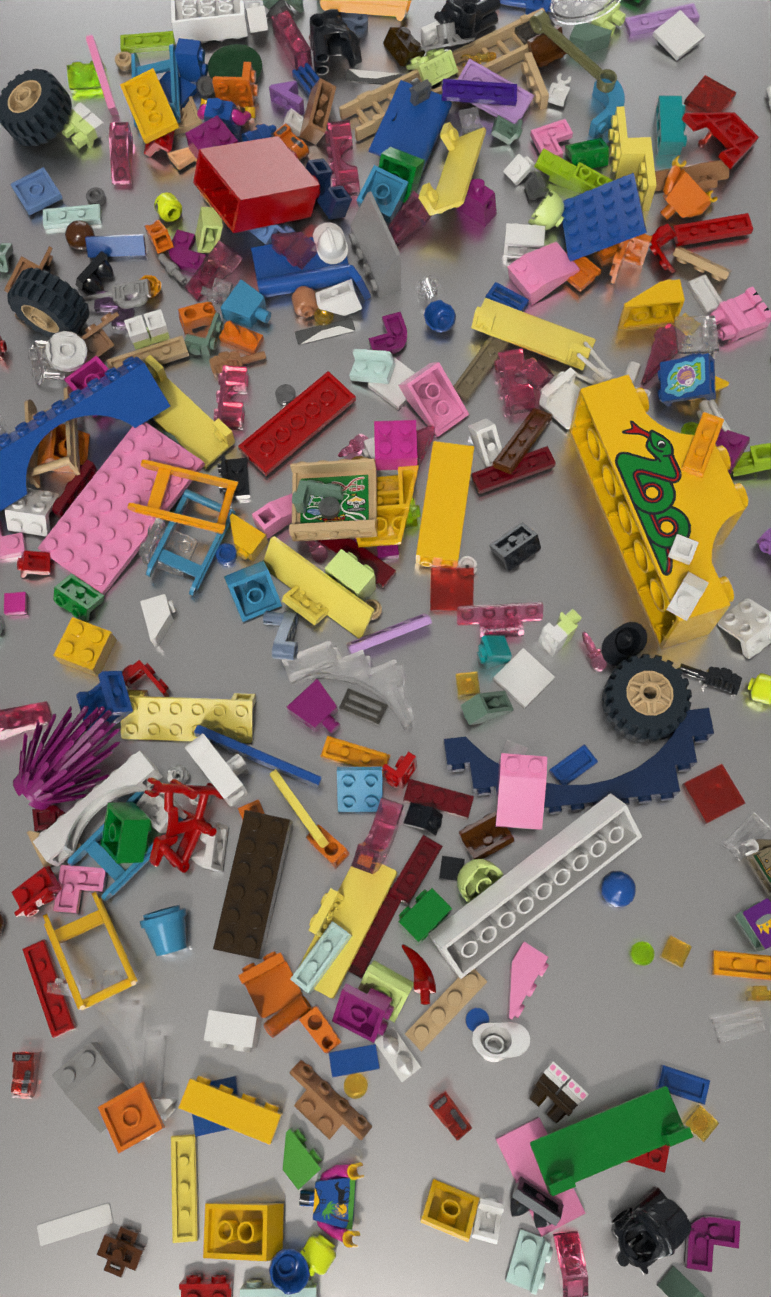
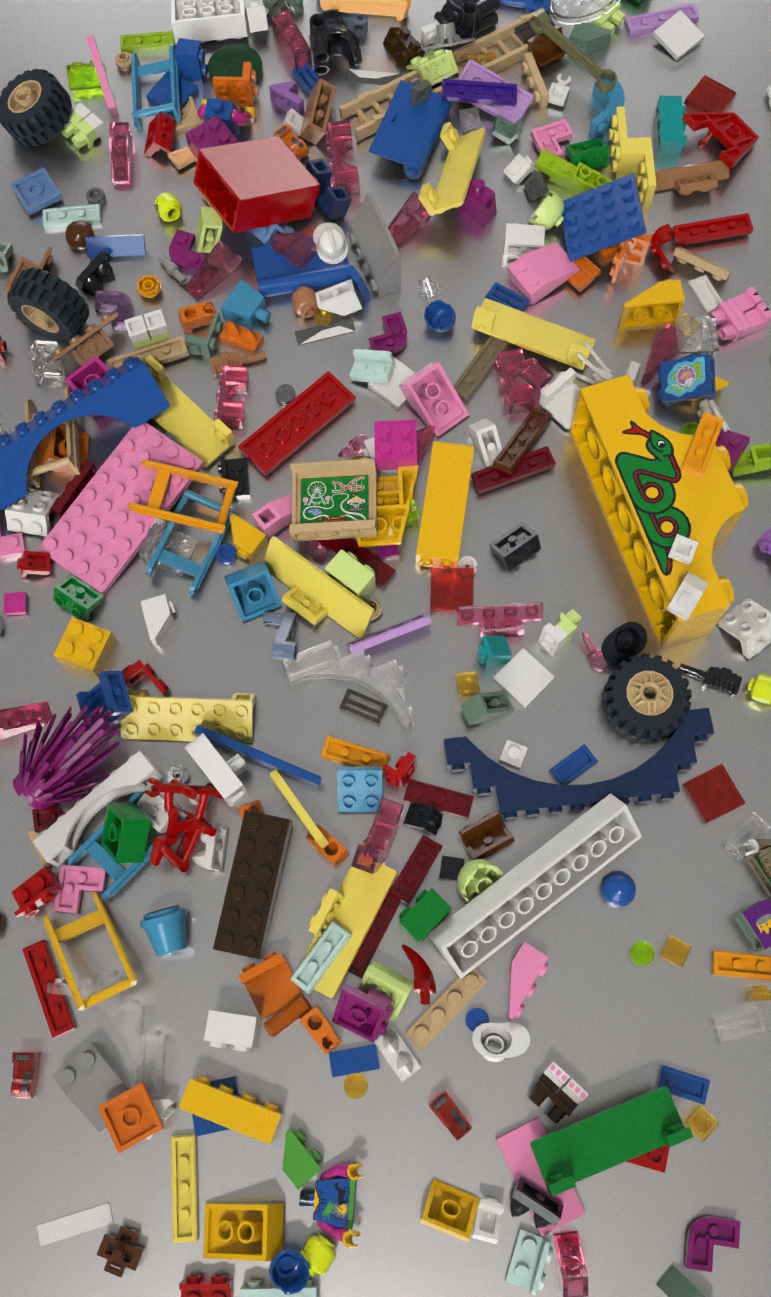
white tile [45,331,88,372] -> none
light grey piece [83,279,151,309] -> none
yellow plate [120,68,180,144] -> none
orange leg [144,219,174,254] -> none
dark grey tile [196,76,214,96] -> none
clear bracket [200,278,233,304] -> none
blue piece [242,124,277,142] -> none
magenta torso [287,679,341,734] -> none
medium nougat bracket [289,1060,372,1140] -> none
sand green bracket [292,480,344,514] -> none
flat silver tile [318,497,340,519] -> none
dark azure slope [356,165,409,225] -> none
green brick [379,147,425,204] -> none
bright pink slope [496,753,547,830] -> none
black helmet [611,1187,691,1275] -> none
orange torso [660,156,718,220] -> none

